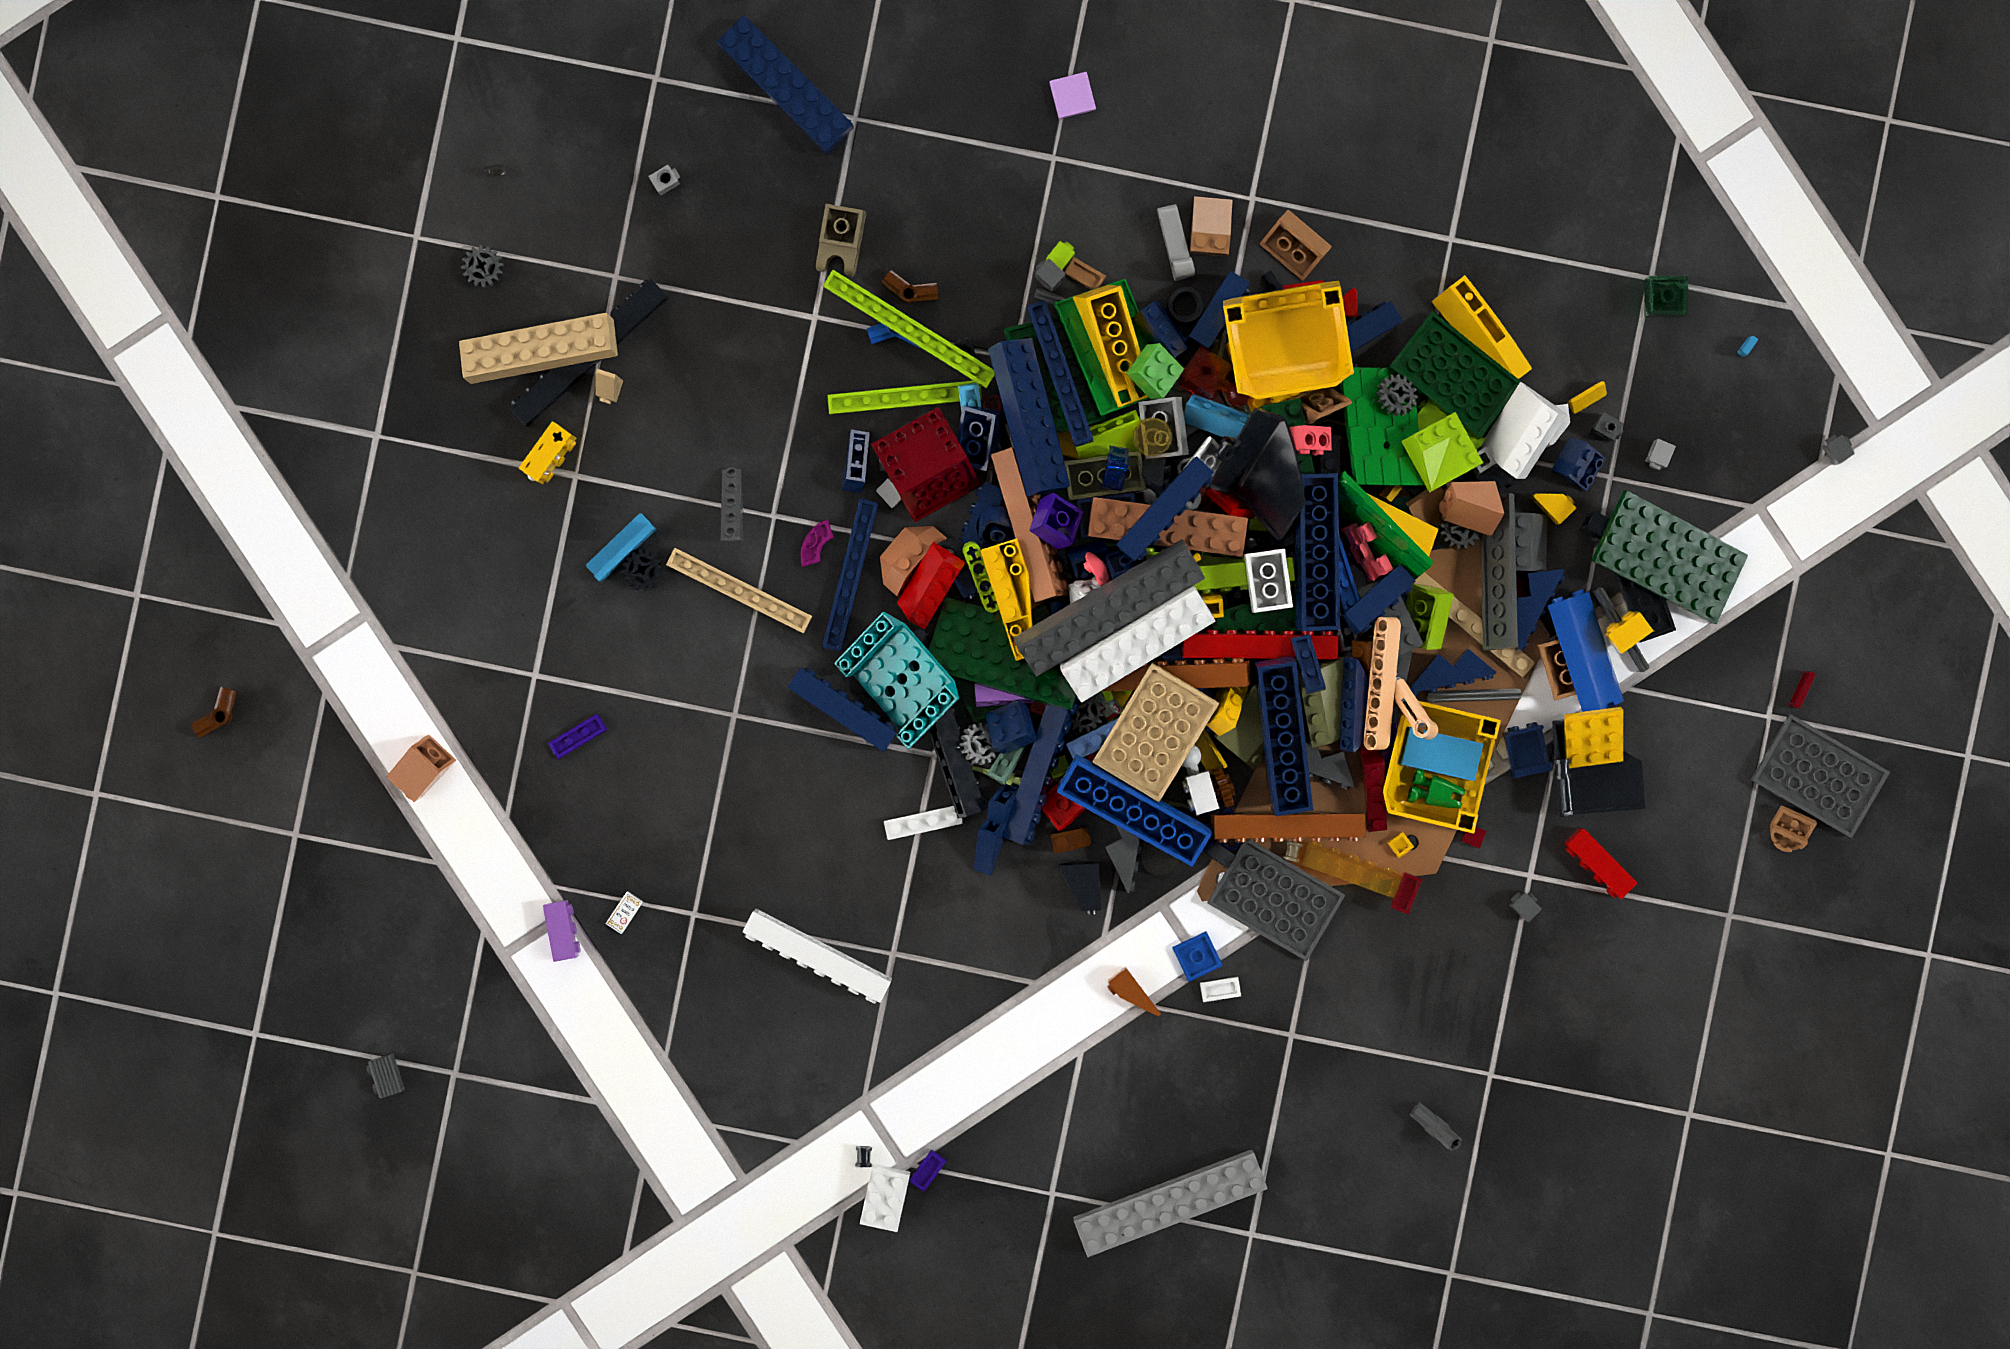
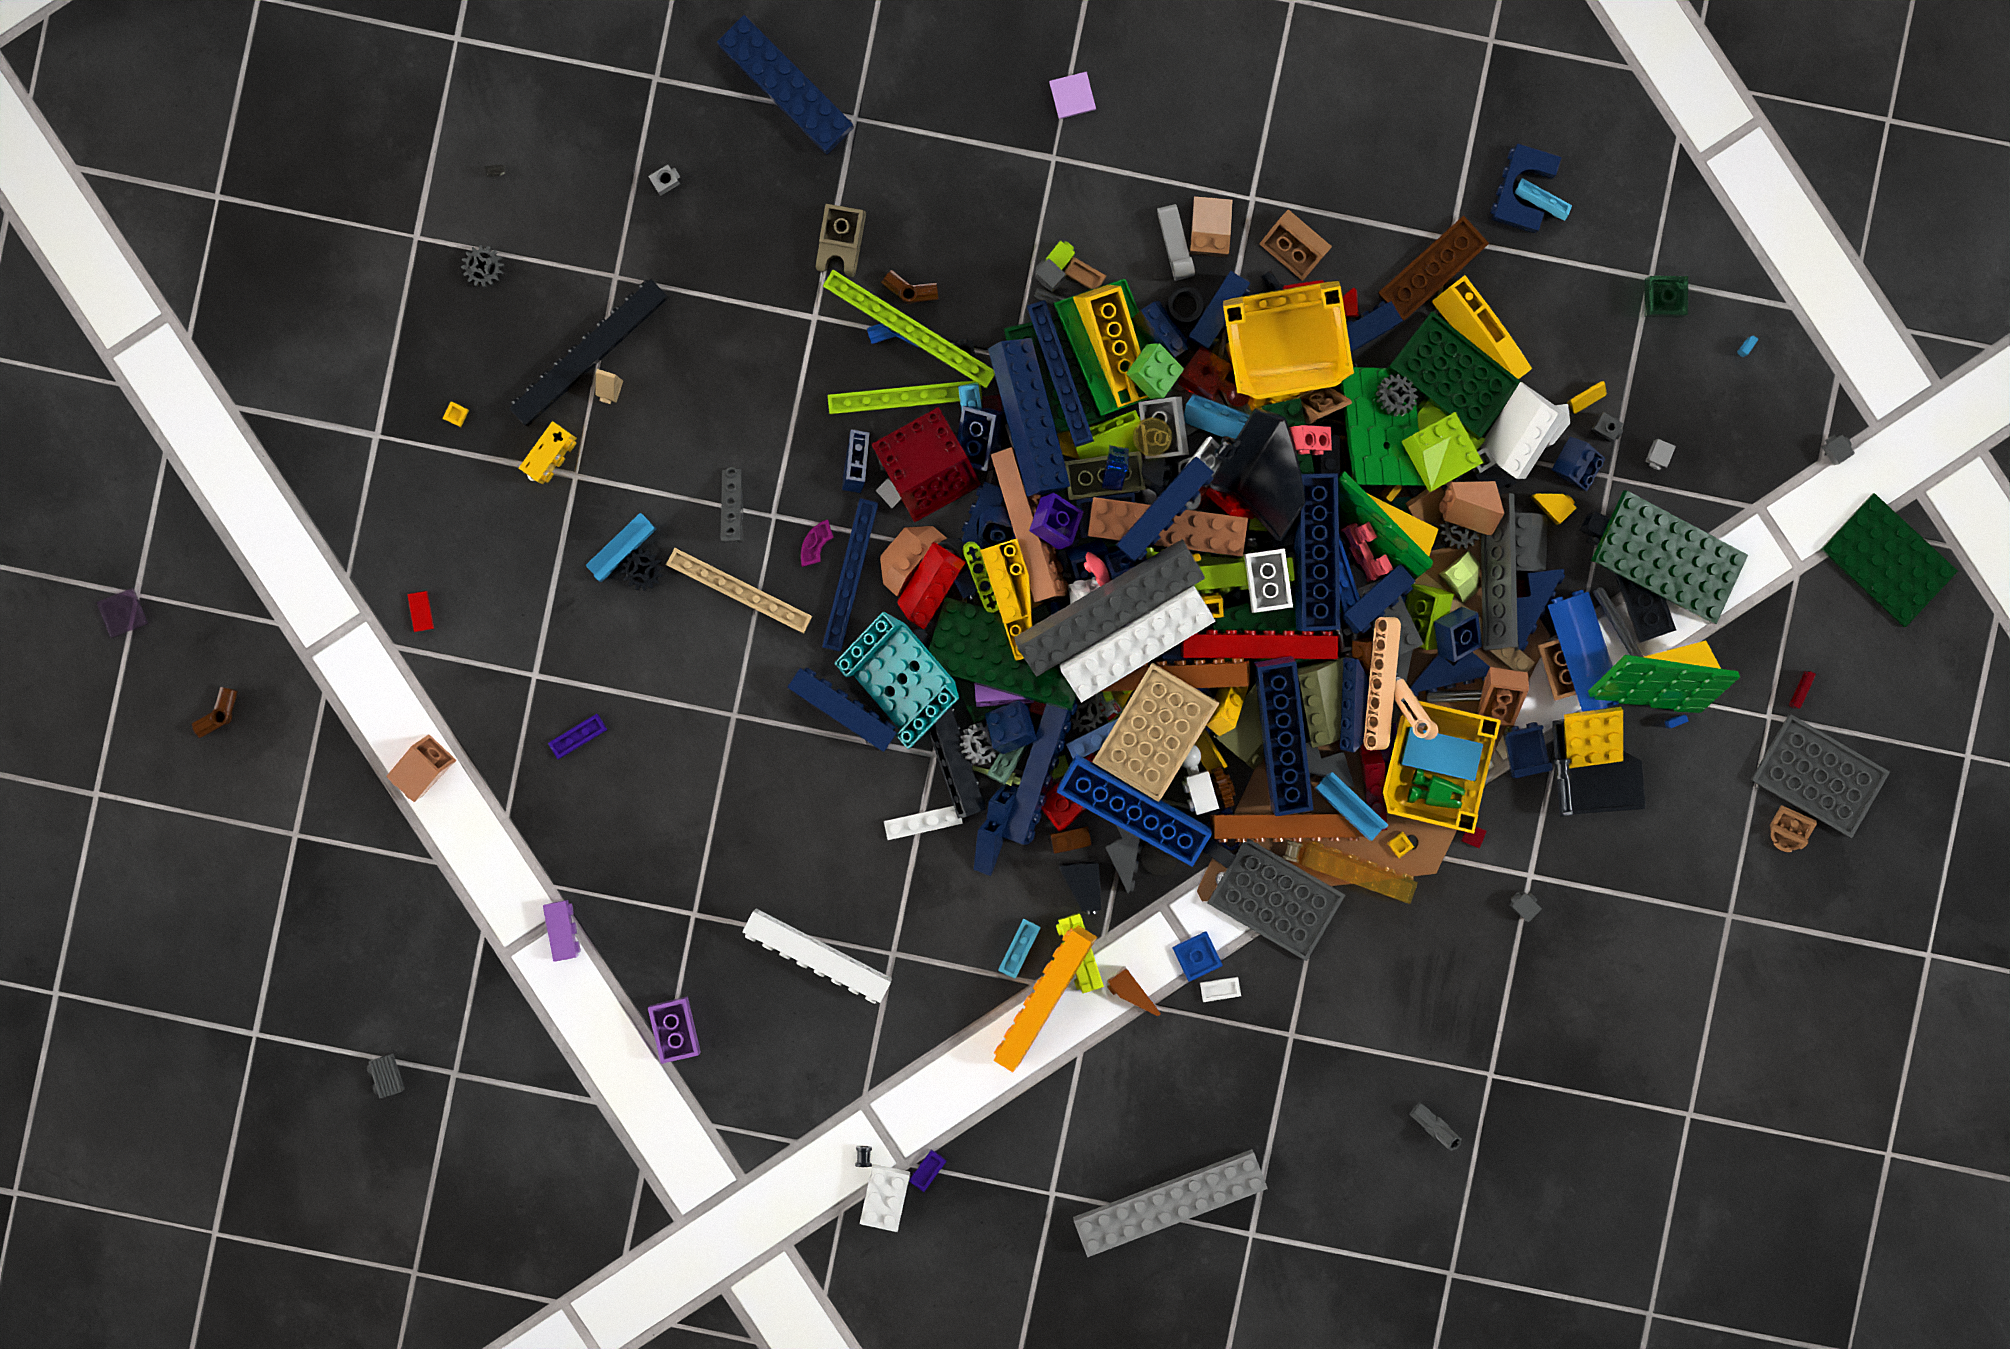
tan brick [459,313,618,384] -> none
white tile [606,891,643,934] -> none
dark blue tile [1291,634,1326,694] -> none
dark red tile [1390,872,1423,915] -> none
red brick [1564,828,1637,899] -> none
yellow brick [1604,610,1653,654] -> none
none -> clear purple tile [96,588,148,638]
none -> red tile [407,591,434,632]
none -> yellow tile [443,402,469,427]
none -> medium lavender brick [648,996,701,1064]
none -> light orange brick [993,925,1097,1073]
none -> medium azure plate [998,918,1041,979]
none -> neon yellow brick [1056,912,1104,994]
none -> dark azure panel [1314,772,1388,841]
none -> reddish brown plate [1377,215,1489,321]
none -> dark blue brick [1434,607,1482,662]
none -> yellowish green slope [1439,550,1481,604]
none -> nougat slope [1477,667,1529,727]
none -> dark blue arch [1490,144,1562,233]
none -> medium azure plate [1515,178,1572,221]
none -> green piece [1588,641,1740,713]
none -> blue tile [1664,714,1689,728]
none -> dark green plate [1820,493,1958,627]

